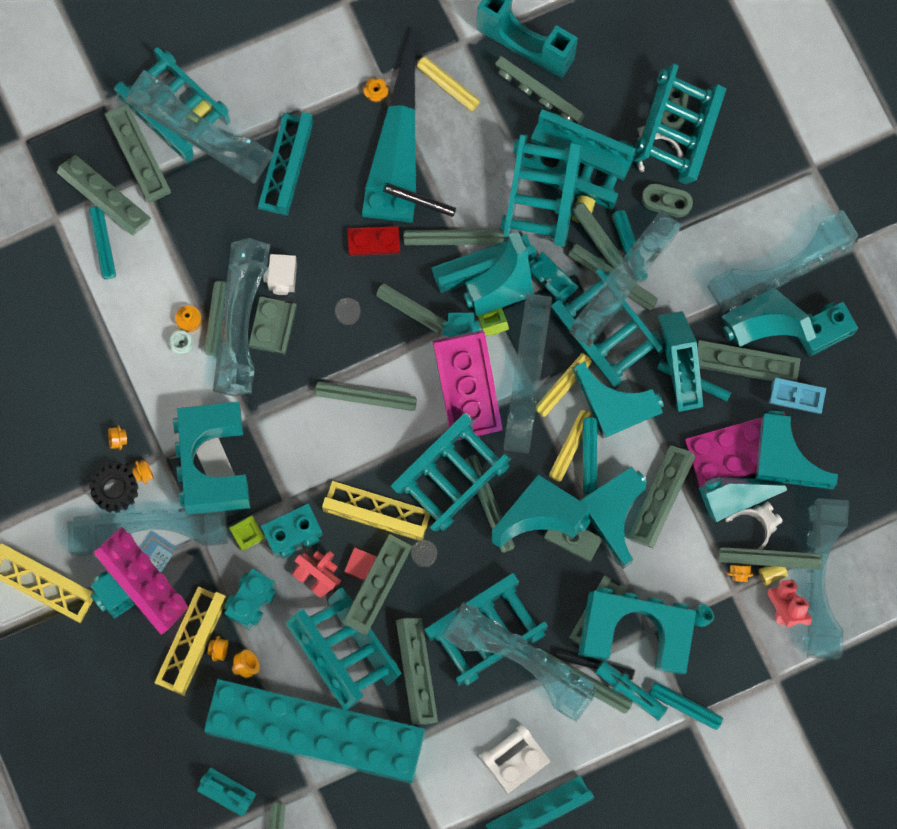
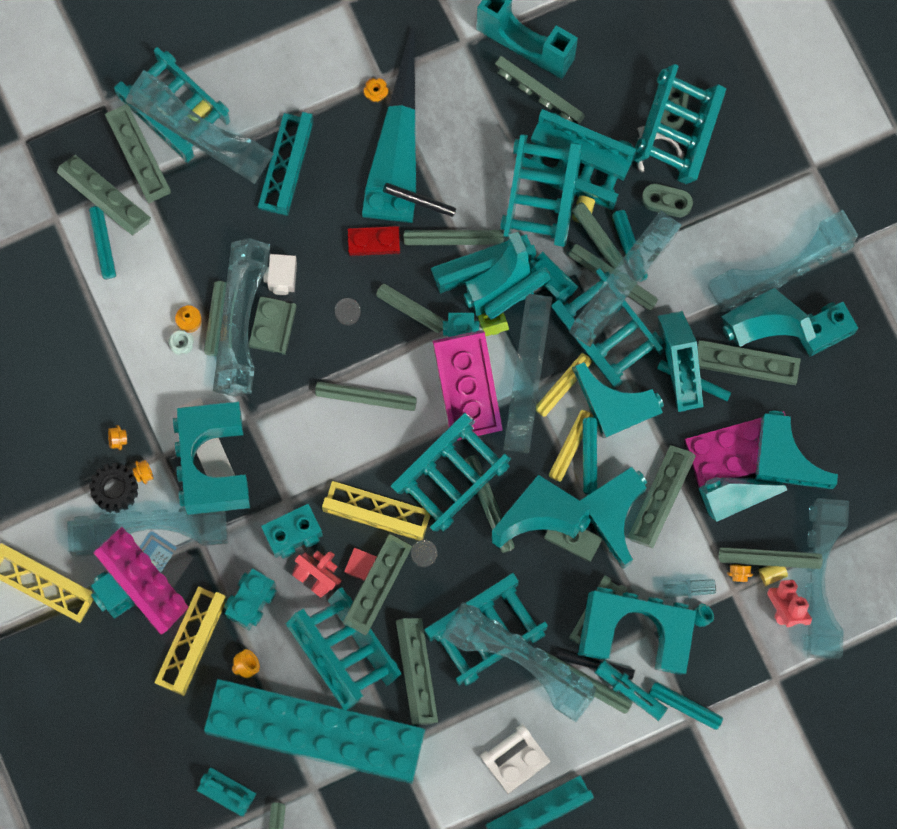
light orange plate [208,636,228,662] -> none
lime plate [229,516,266,552] -> none
light yellow axle [417,56,480,111] -> none
white helmet [726,501,783,550] -> none
medium azure hinge [769,378,826,414] -> none
none -> teal axle [484,267,551,319]
none -> clear light blue axle [663,578,716,599]

